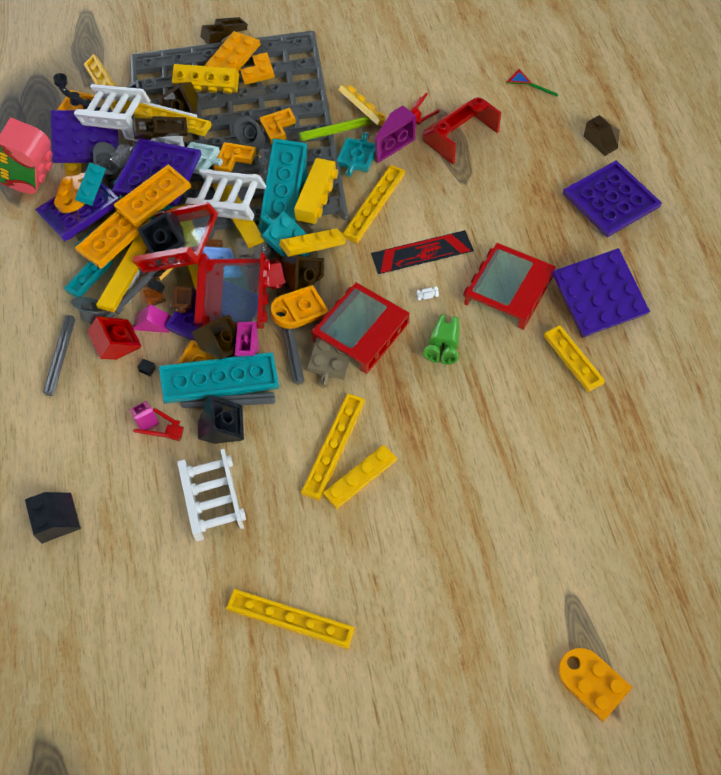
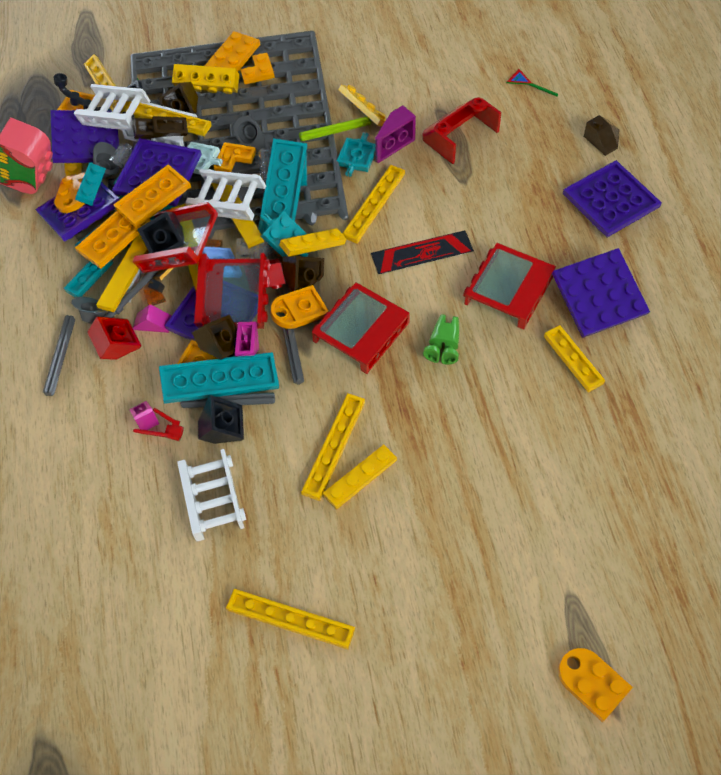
black slope [25,492,81,544] -> none
black piece [137,359,156,377] -> none
reddish brown bracket [170,286,194,313] -> none
dark brown slope [200,17,248,44] -> none
light orange plate [259,108,296,144] -> none
yellow brick [294,158,338,224] -> none
dark tan plate [308,330,353,388] -> none
red plant [410,93,440,125] -> none
white piece [416,286,439,300] -> none

